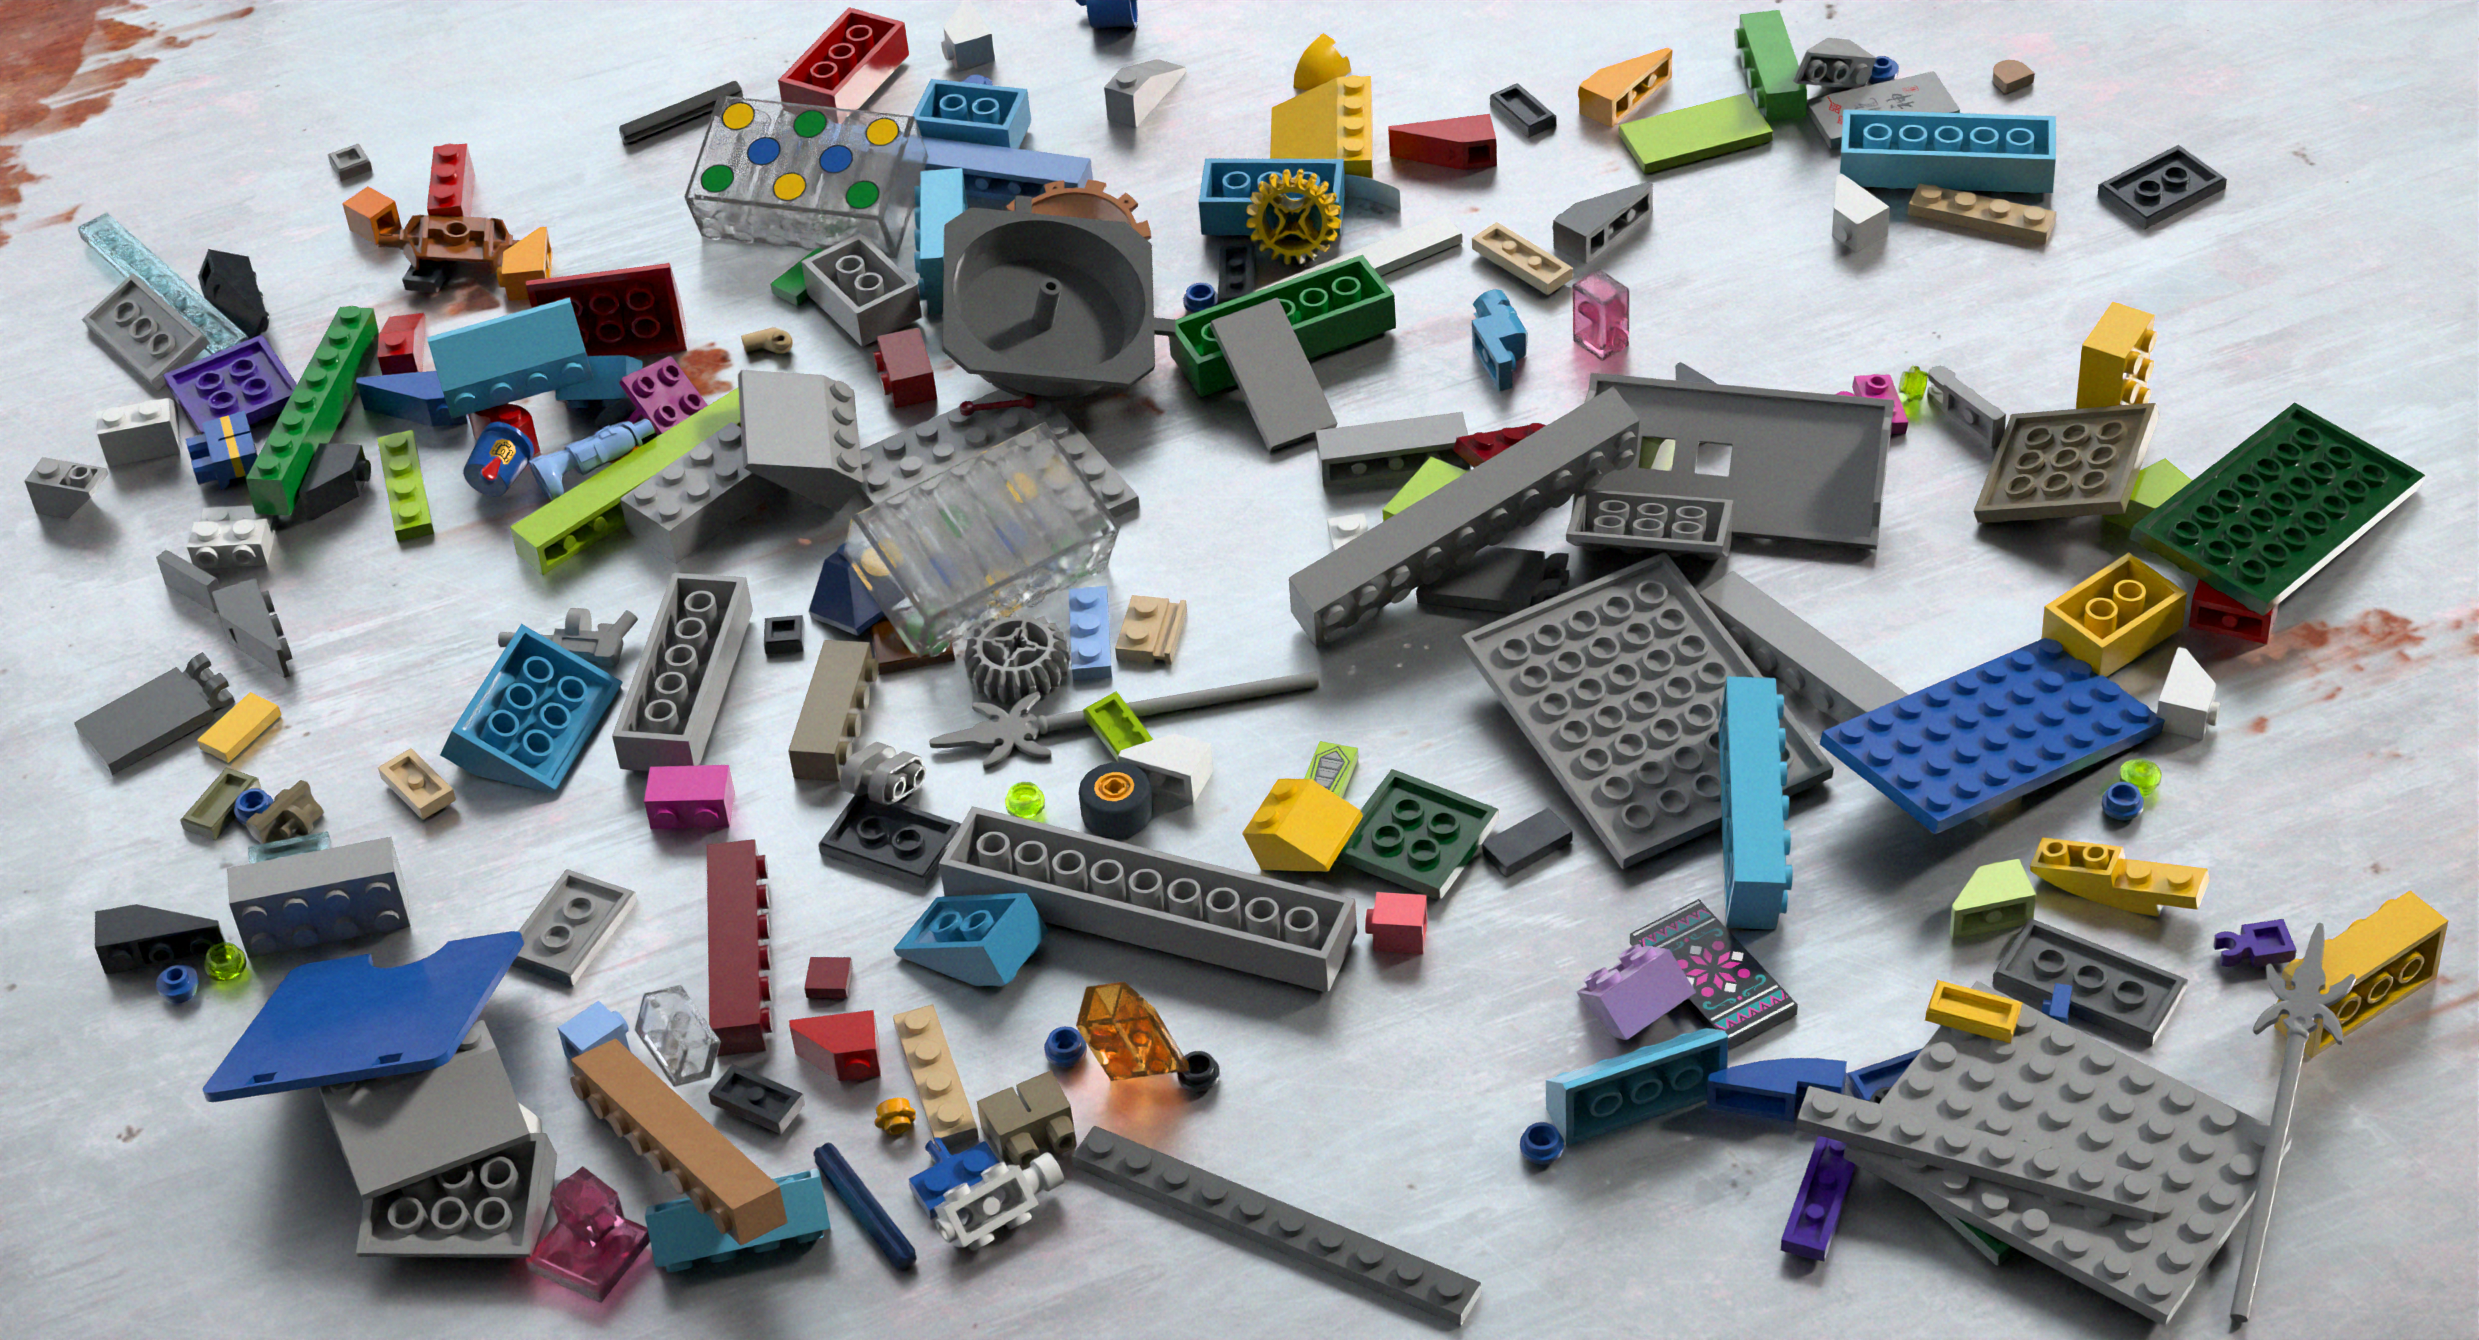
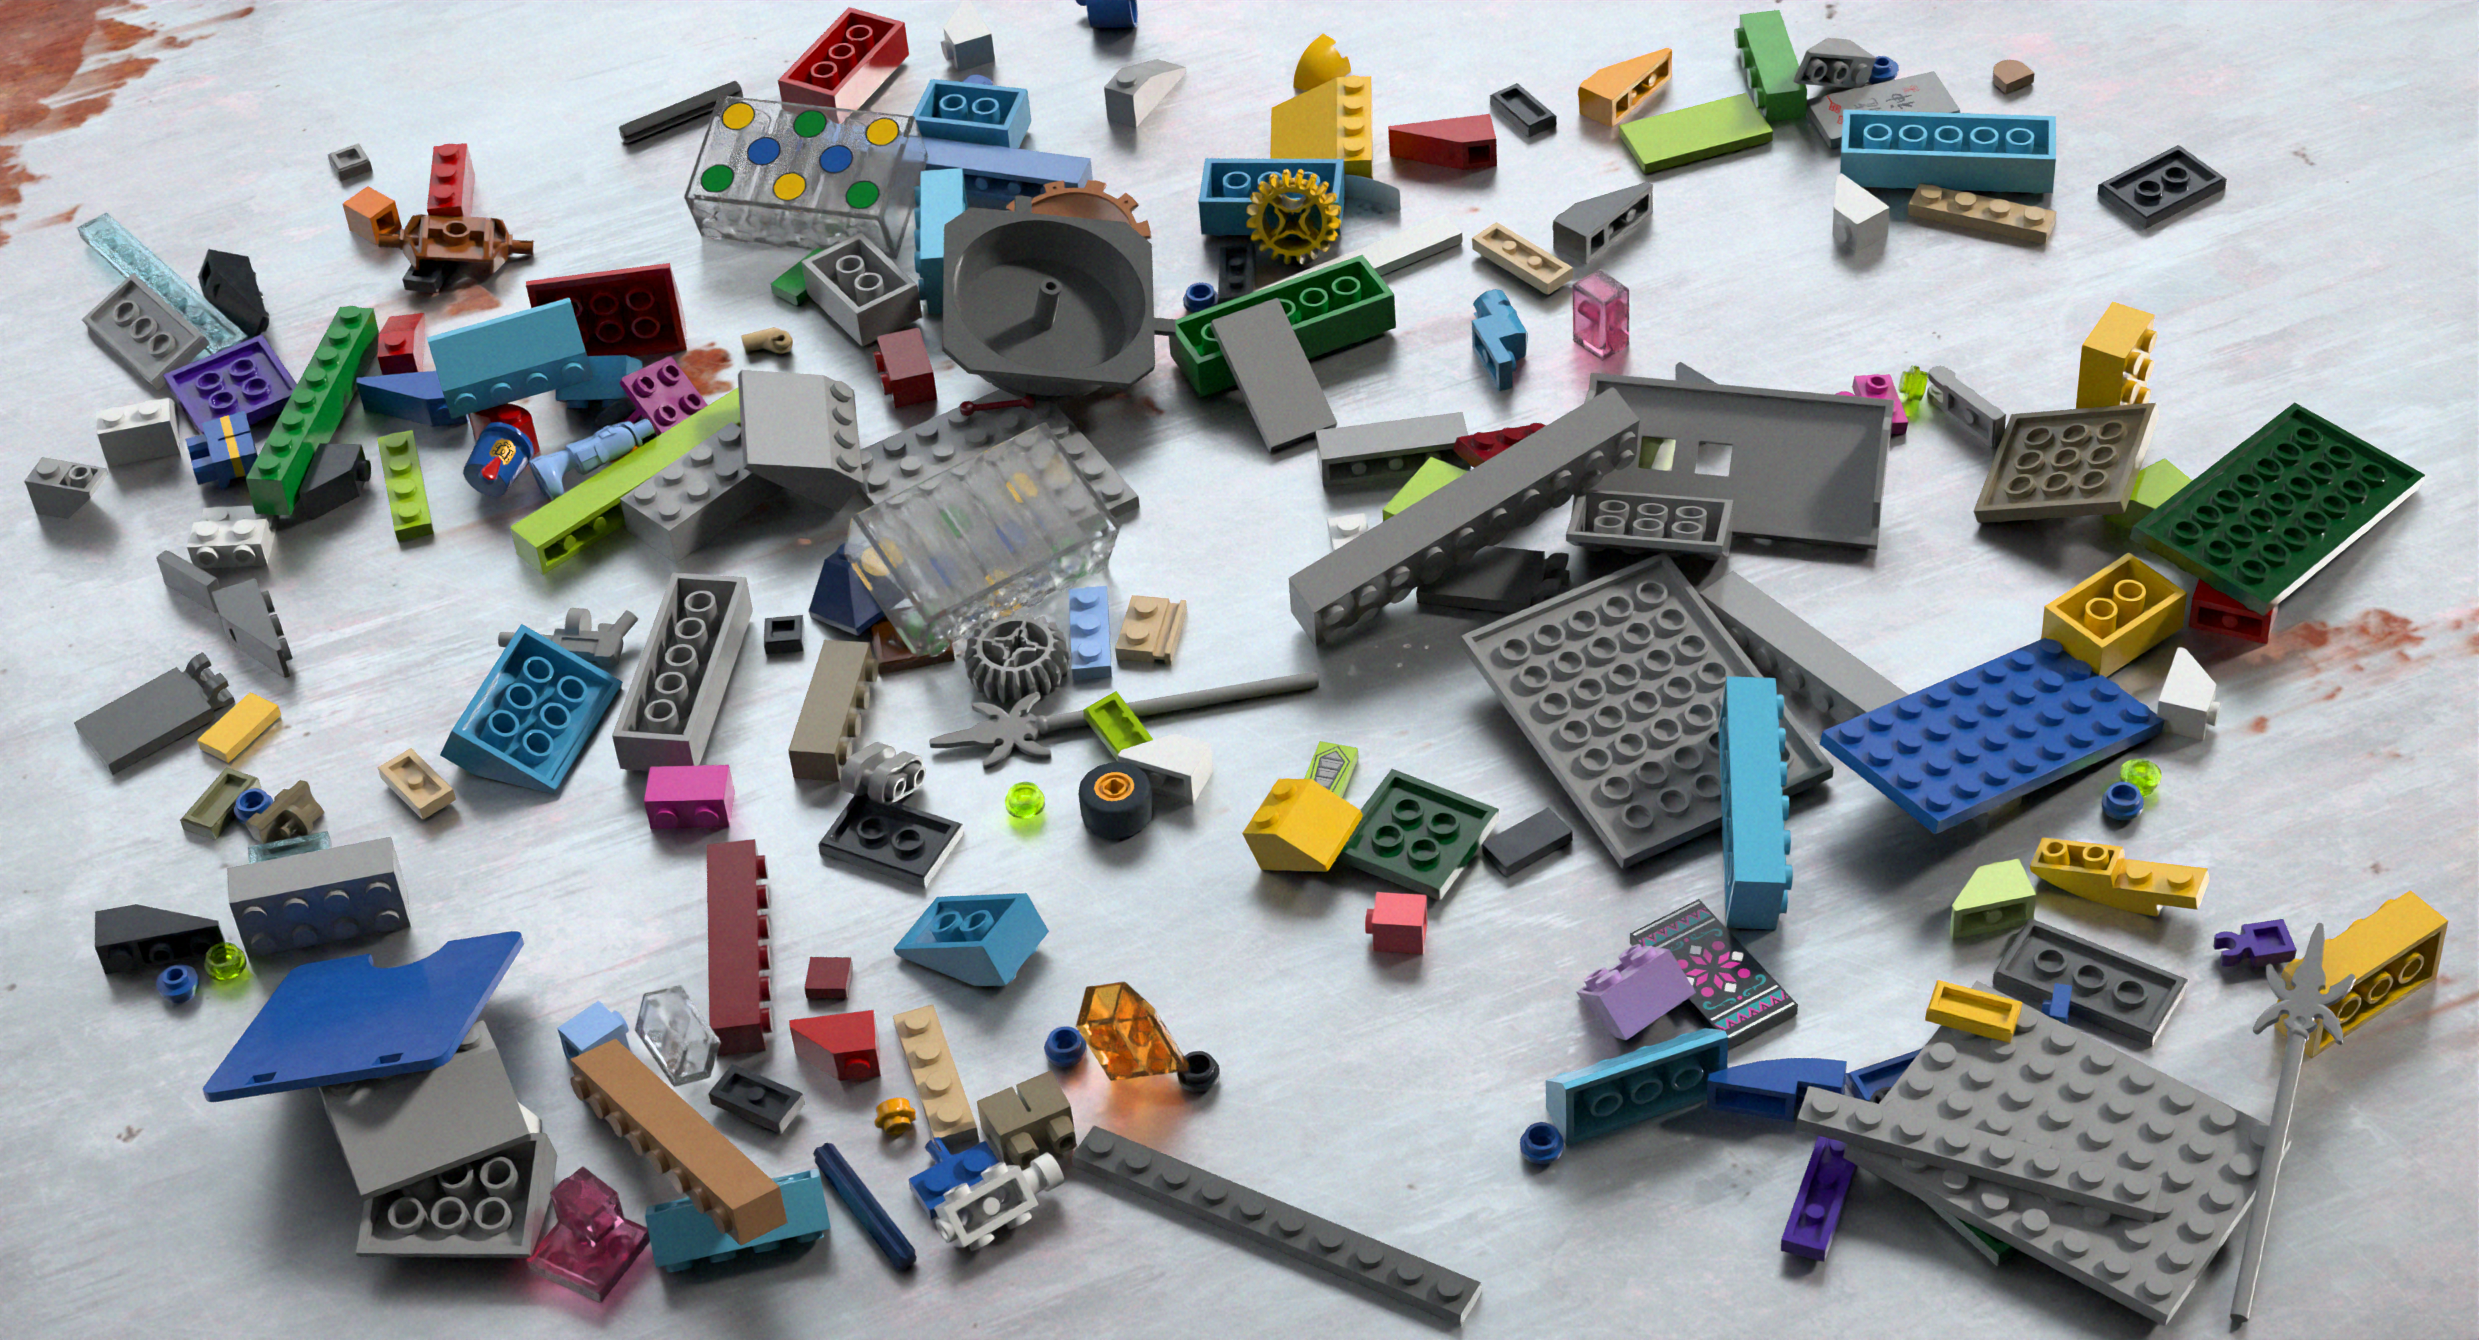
light orange slope [497,226,553,301] -> none
light grey tile [511,869,637,986] -> none
light grey brick [939,806,1357,993] -> none

